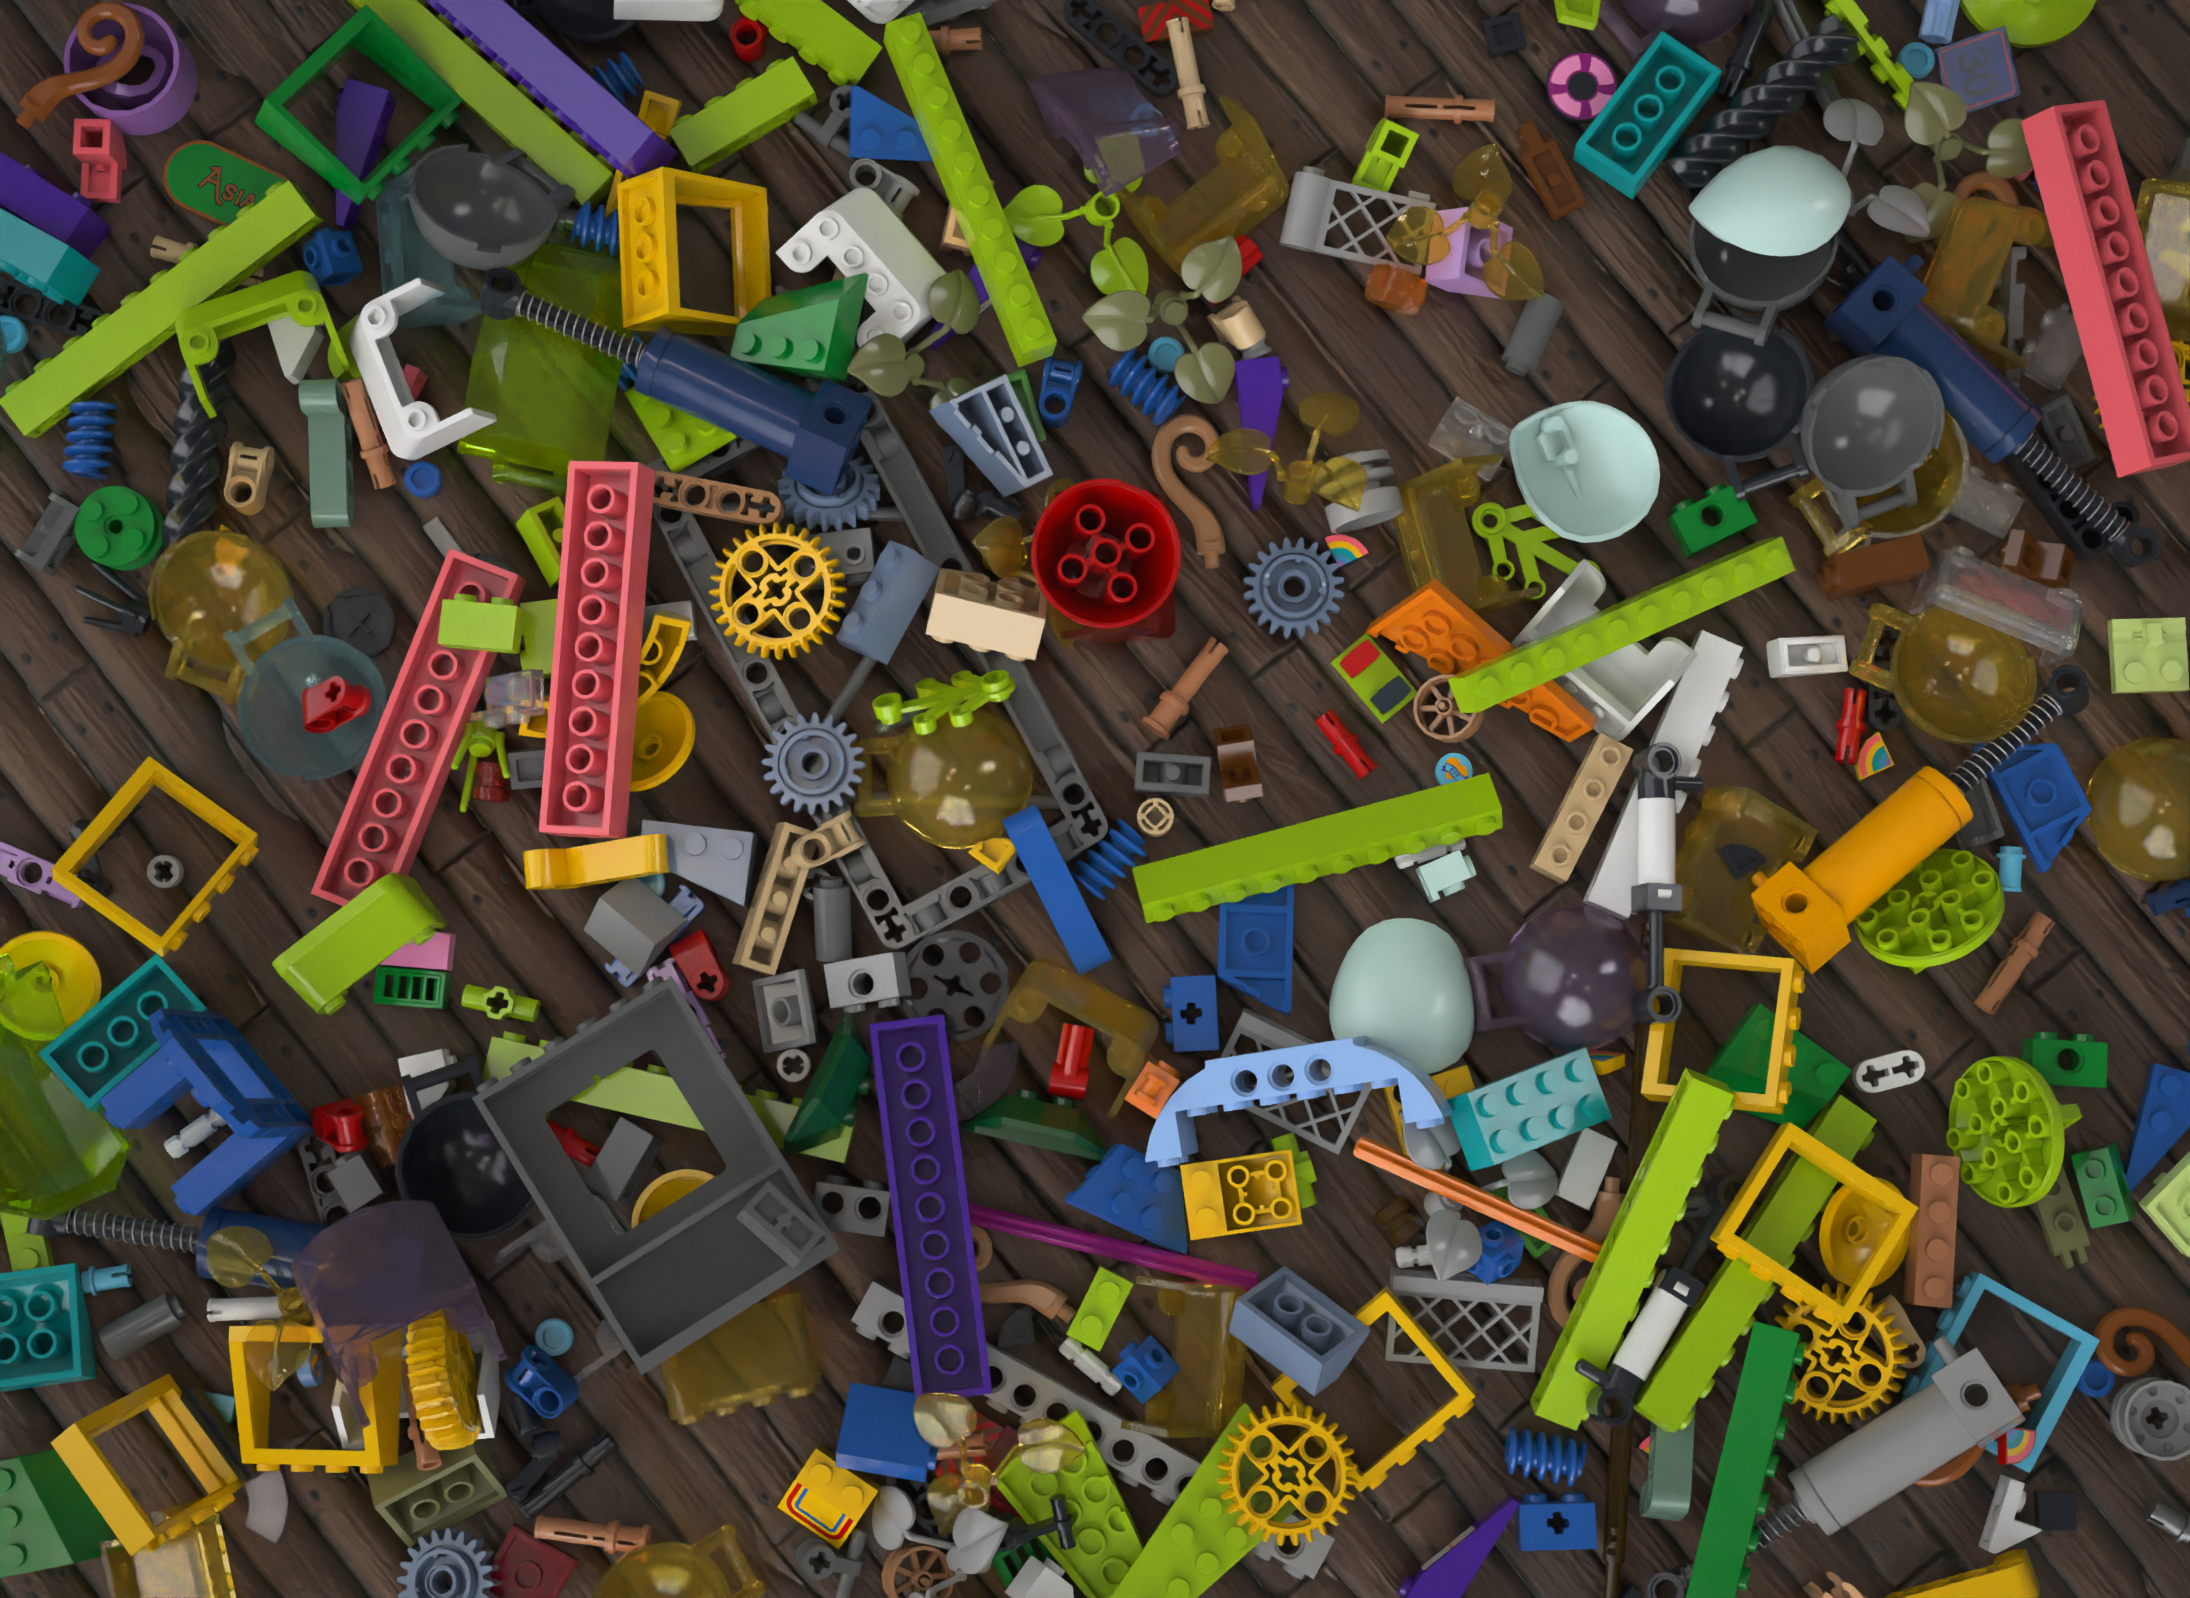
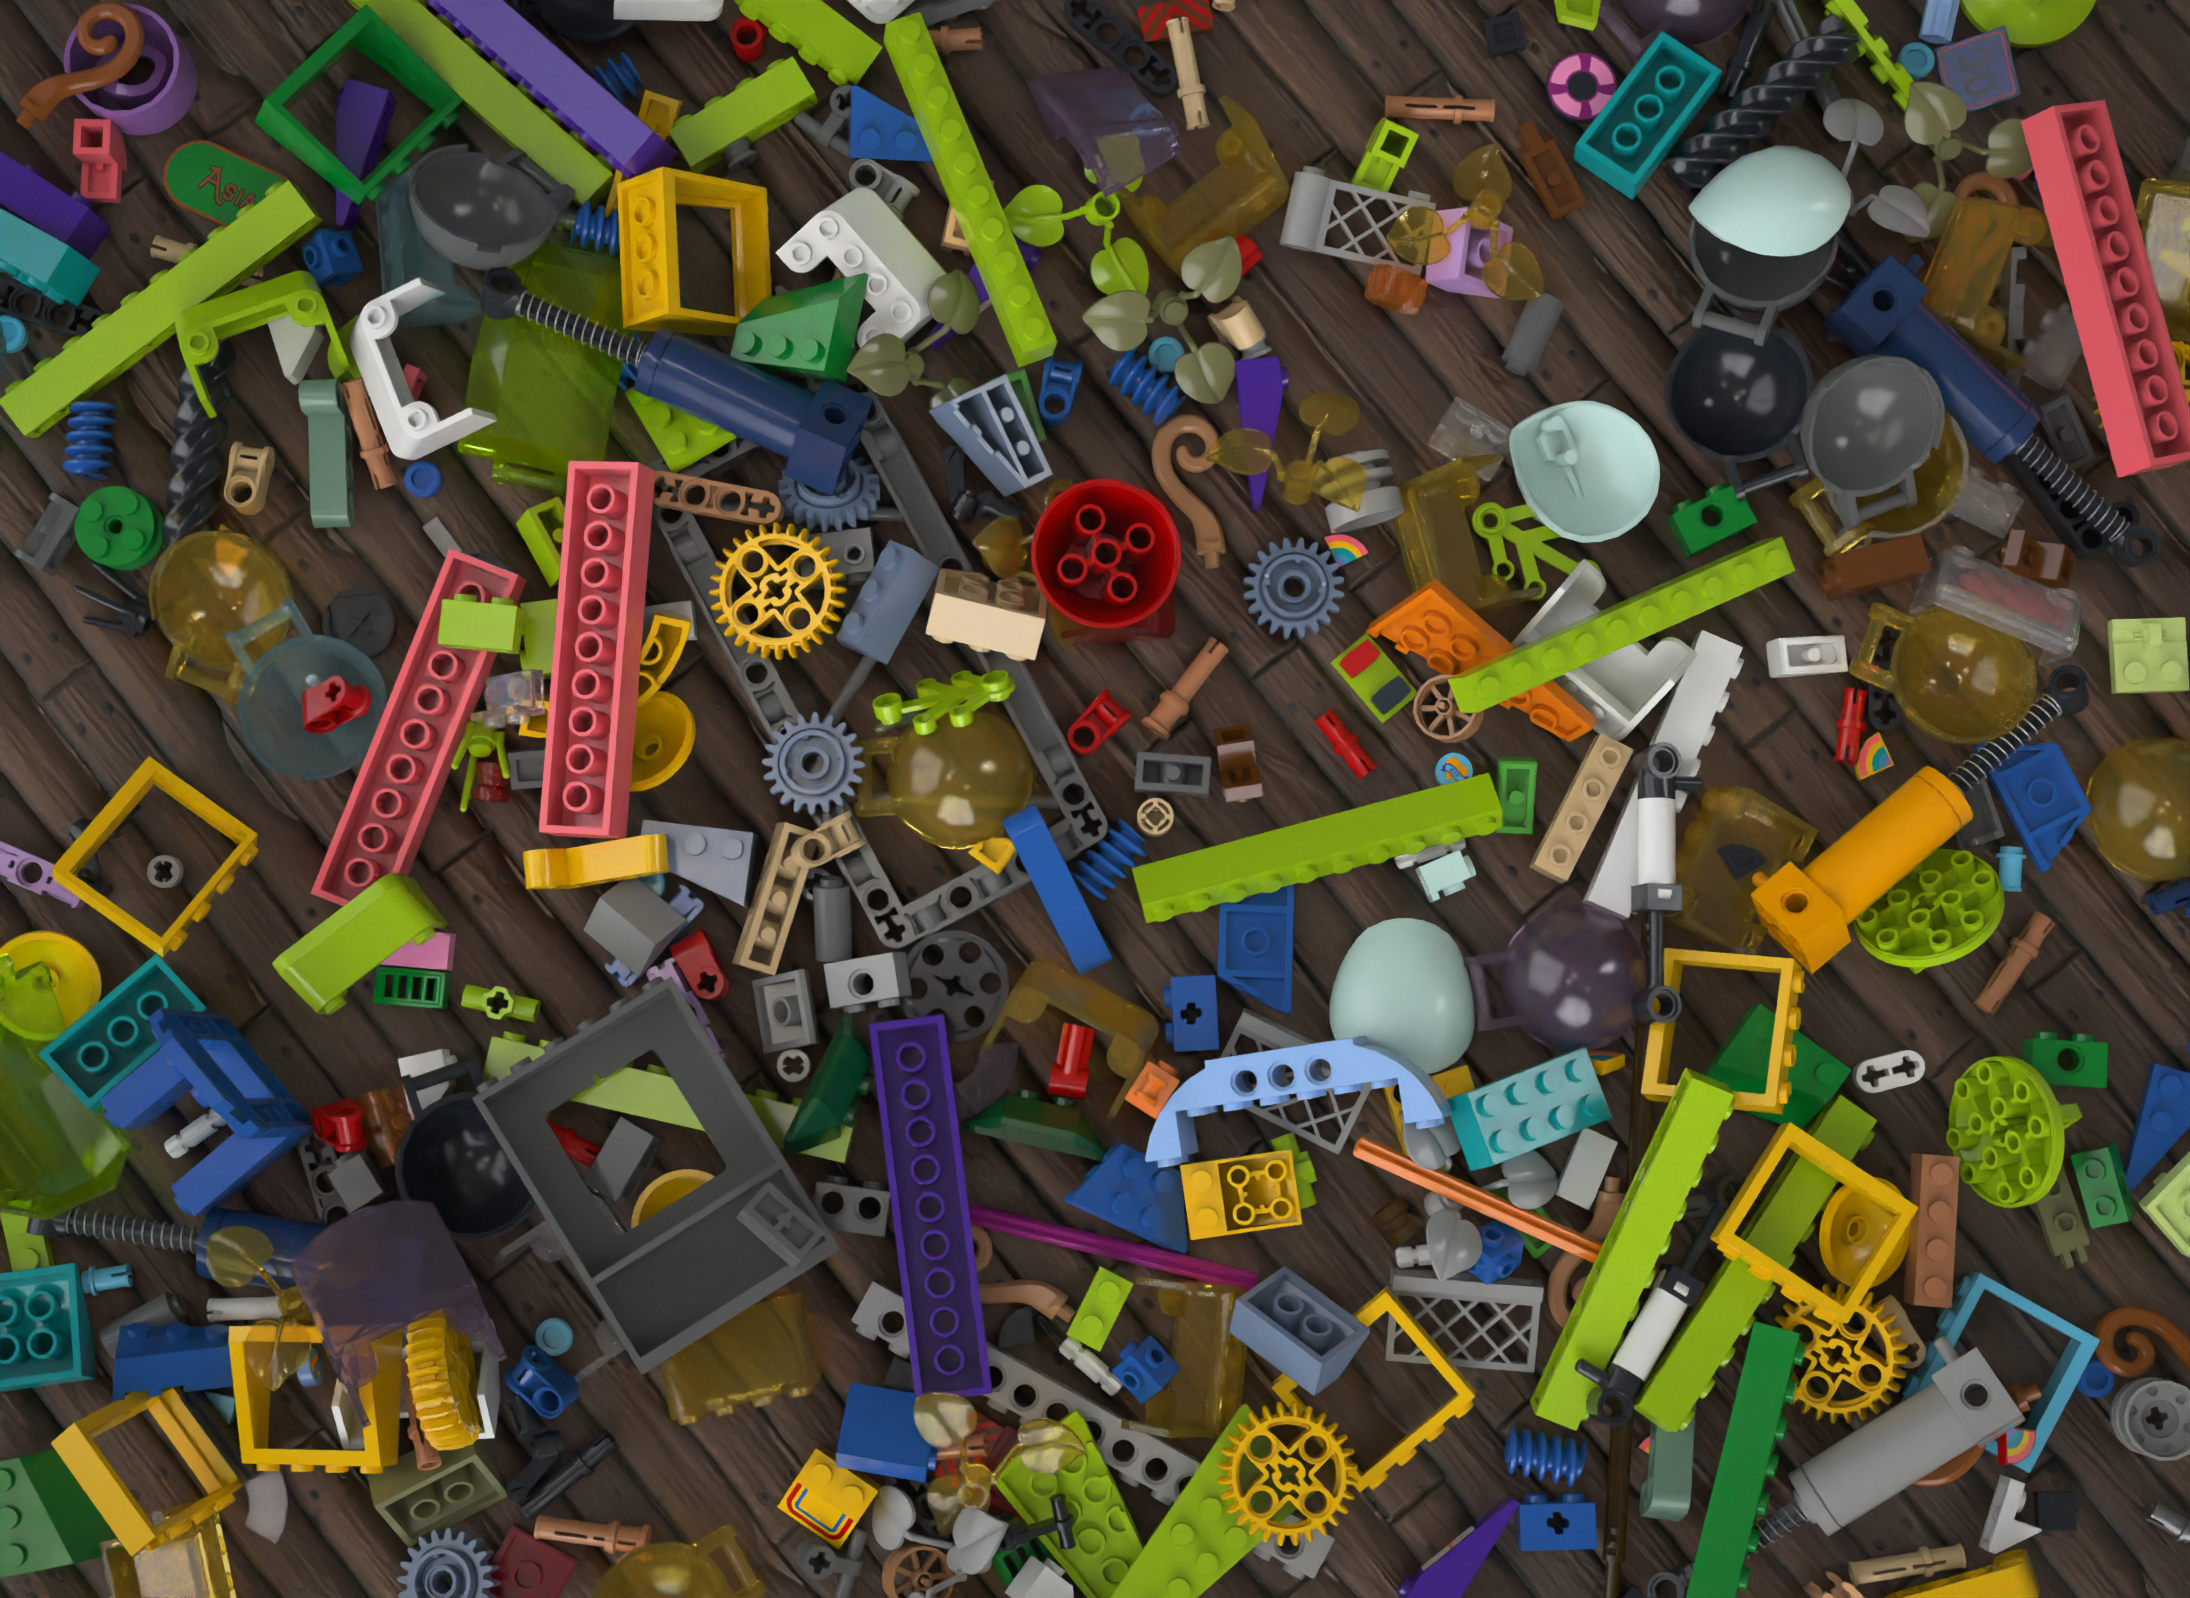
none -> blue wedge [112,1322,233,1401]
none -> dark grey bush [721,138,758,172]
none -> red piece [1067,688,1134,758]
none -> bright green slope [1495,756,1537,834]
none -> tan pin [1848,1543,1966,1586]

